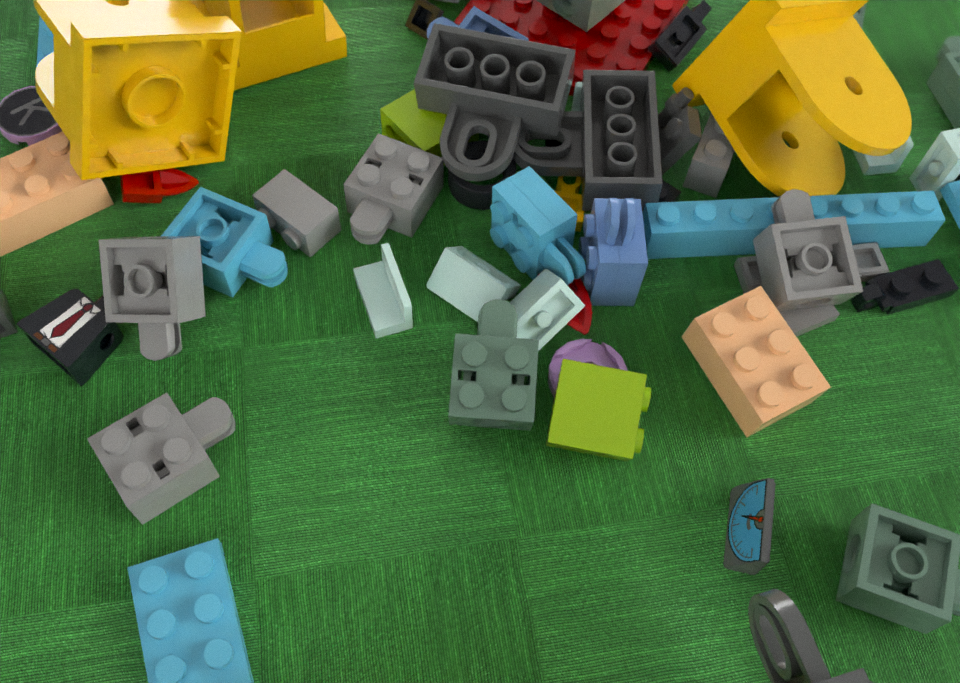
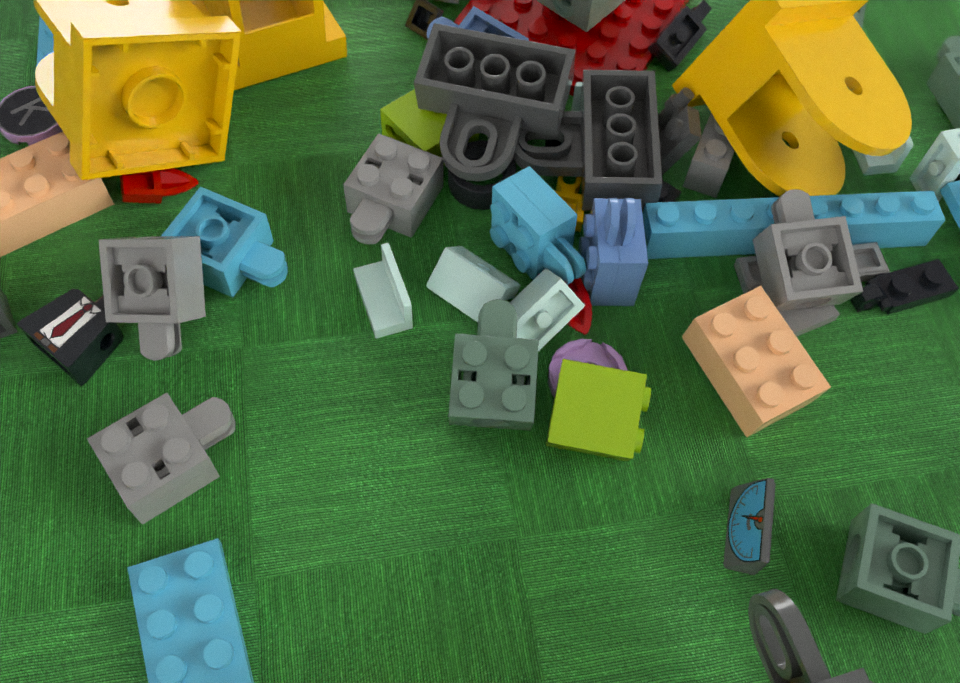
light grey brick [252,169,341,257] -> none

